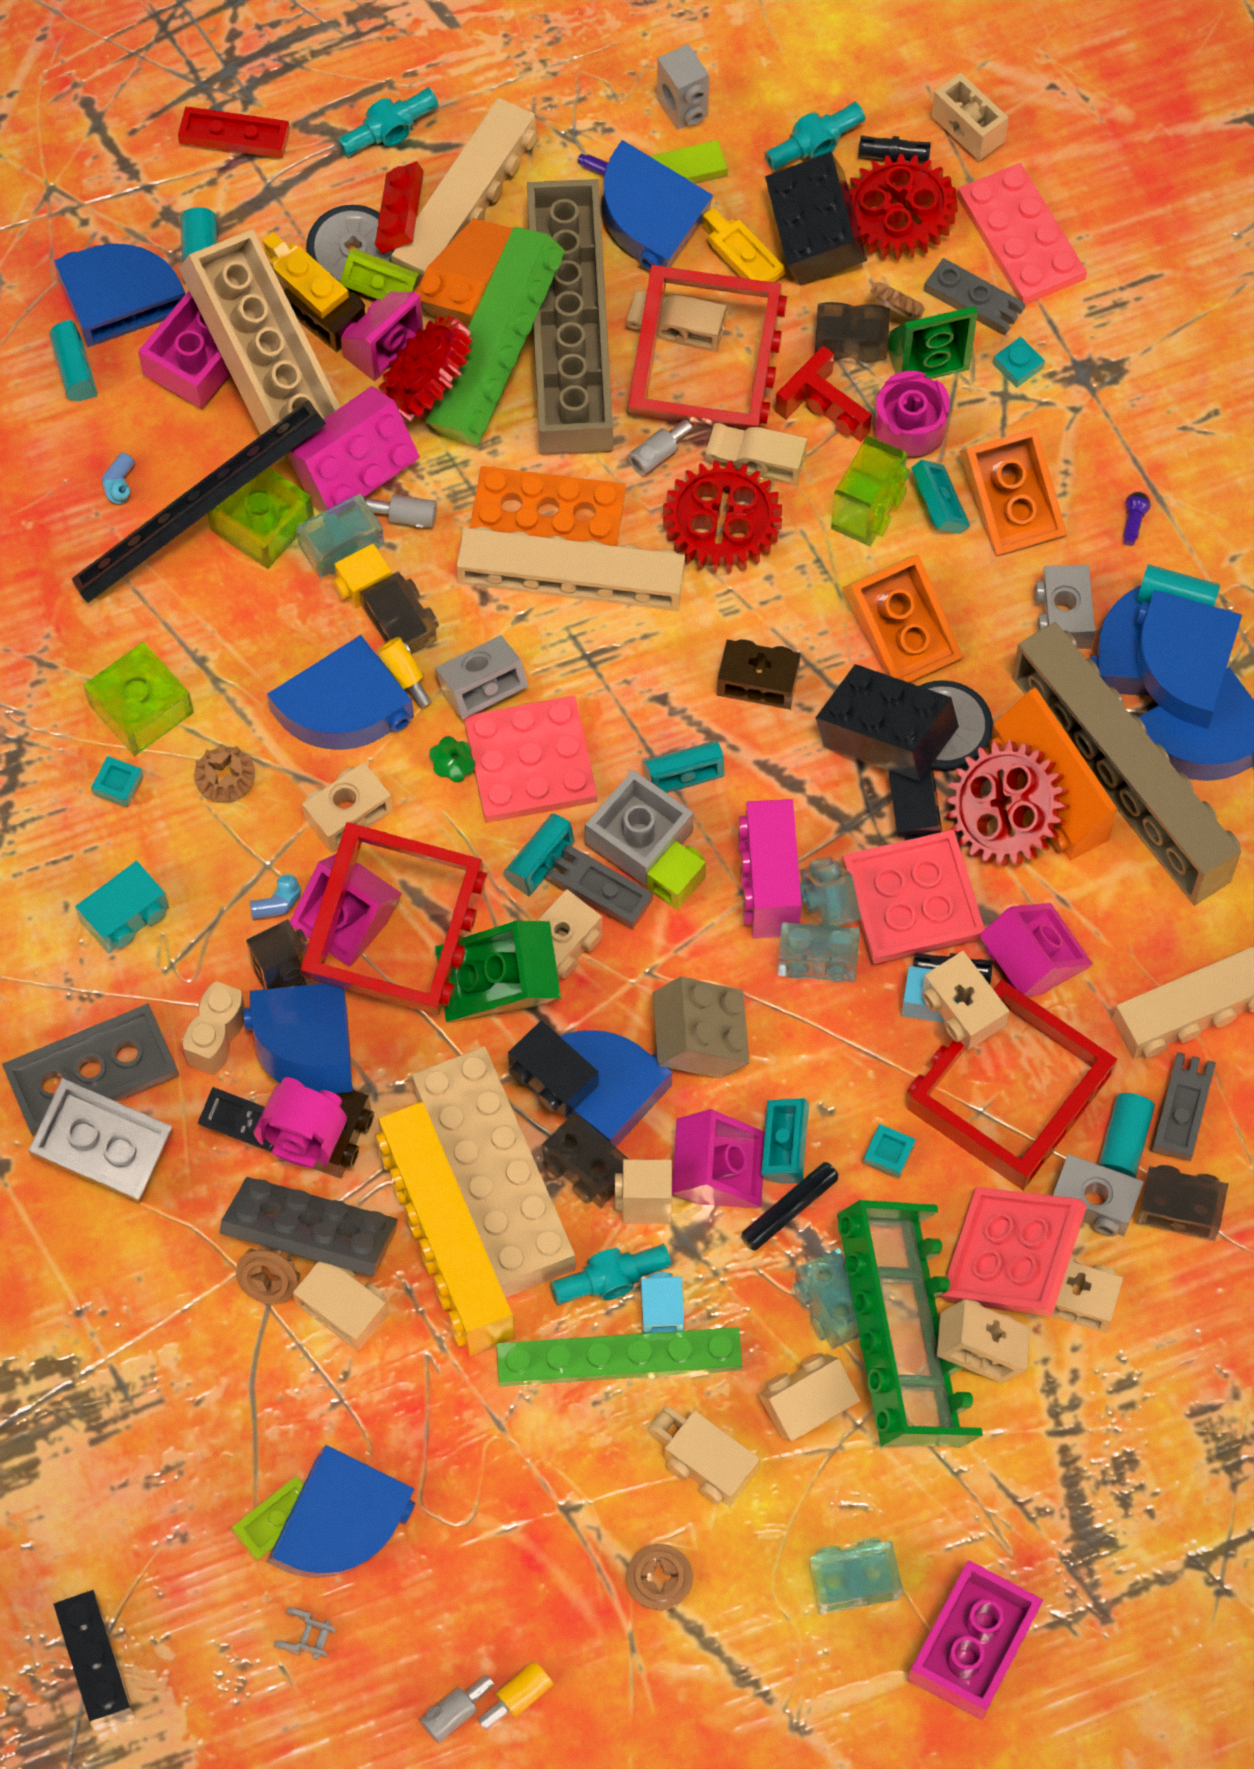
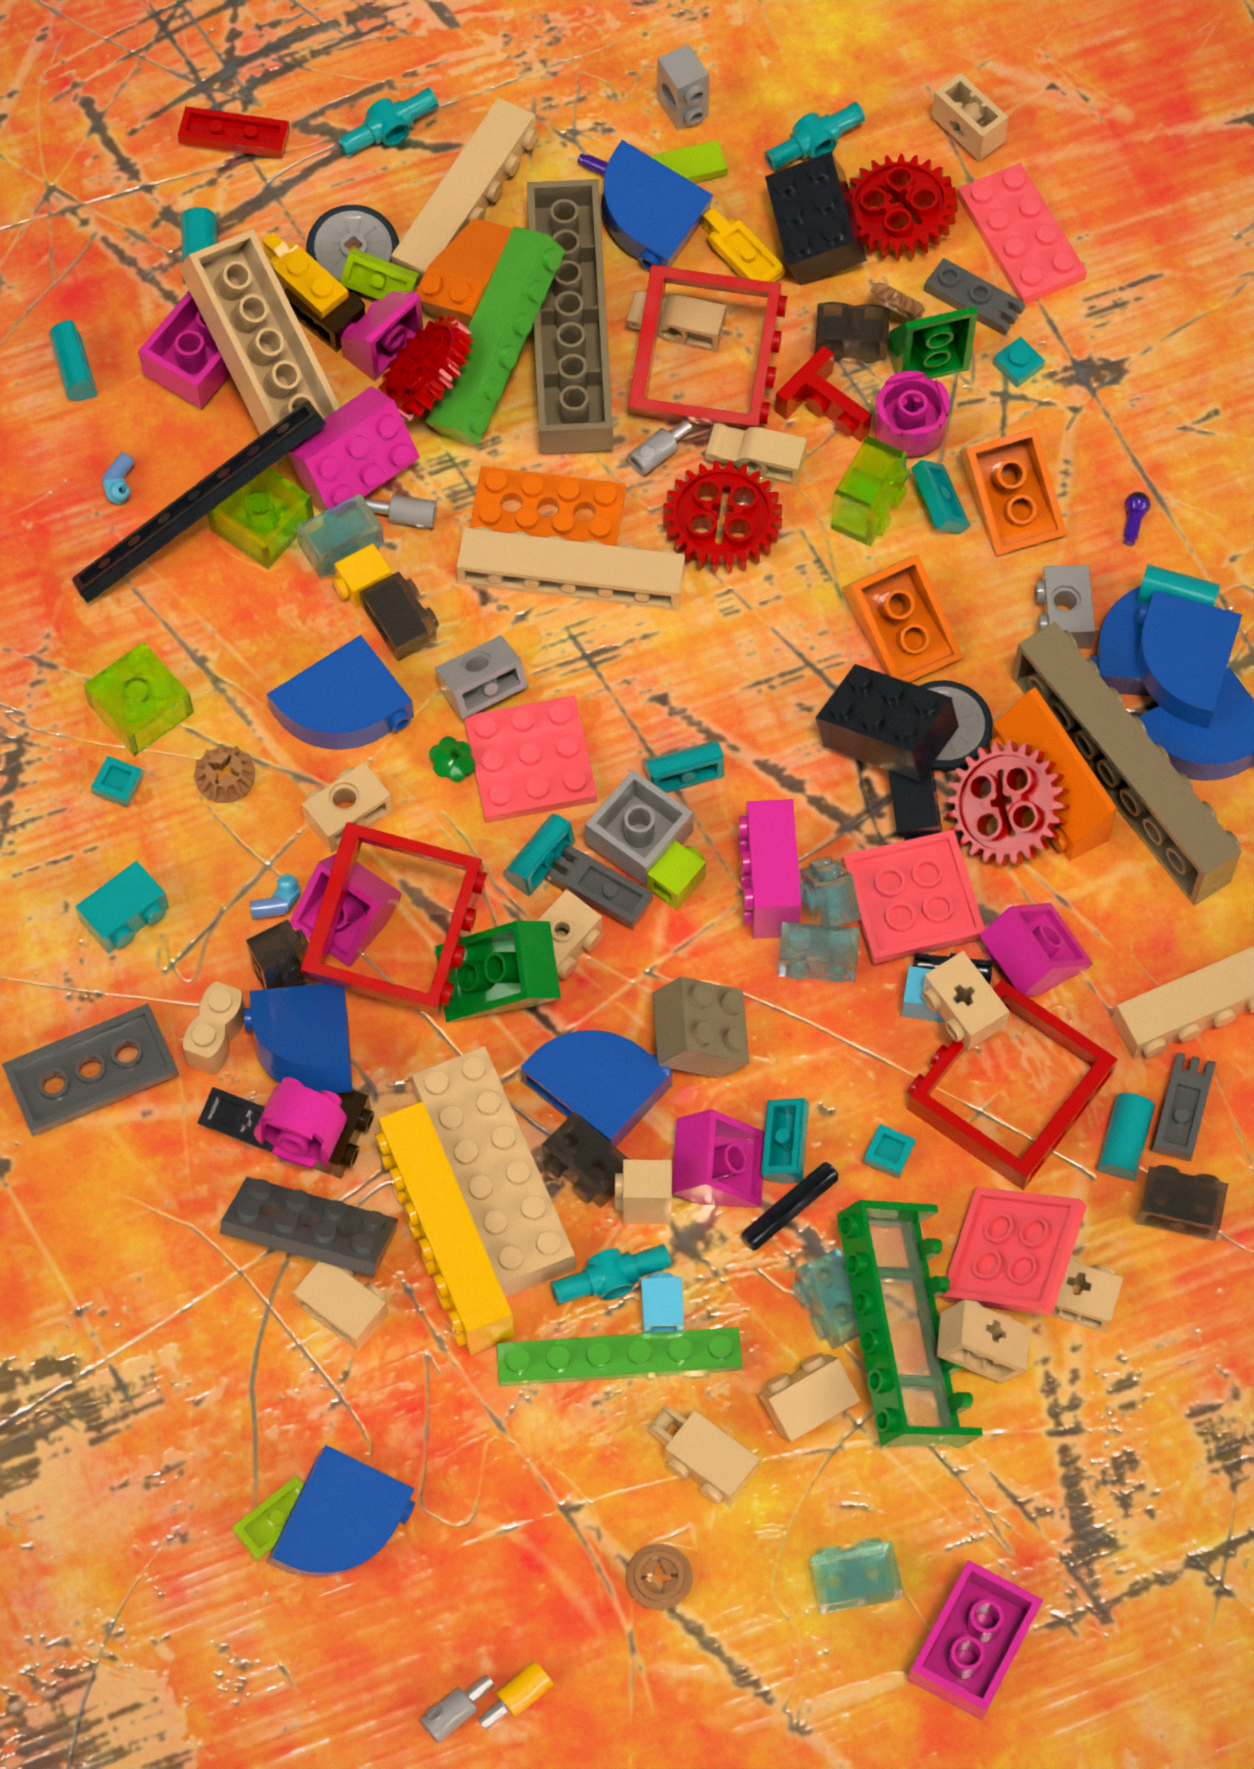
brick [28,1078,173,1204] -> none
black brick [53,1590,136,1732] -> none
blue brick [54,244,186,348] -> none
medium nougat gear [236,1245,300,1304] -> none
light grey piece [274,1607,336,1660] -> none
red plate [375,161,424,254] -> none
yellow piece [376,637,431,708] -> none
black brick [508,1020,599,1118] -> none
dark brown brick [717,639,801,710] -> none
black pin [858,135,931,164] -> none
light grey brick [1053,1154,1144,1237] -> none

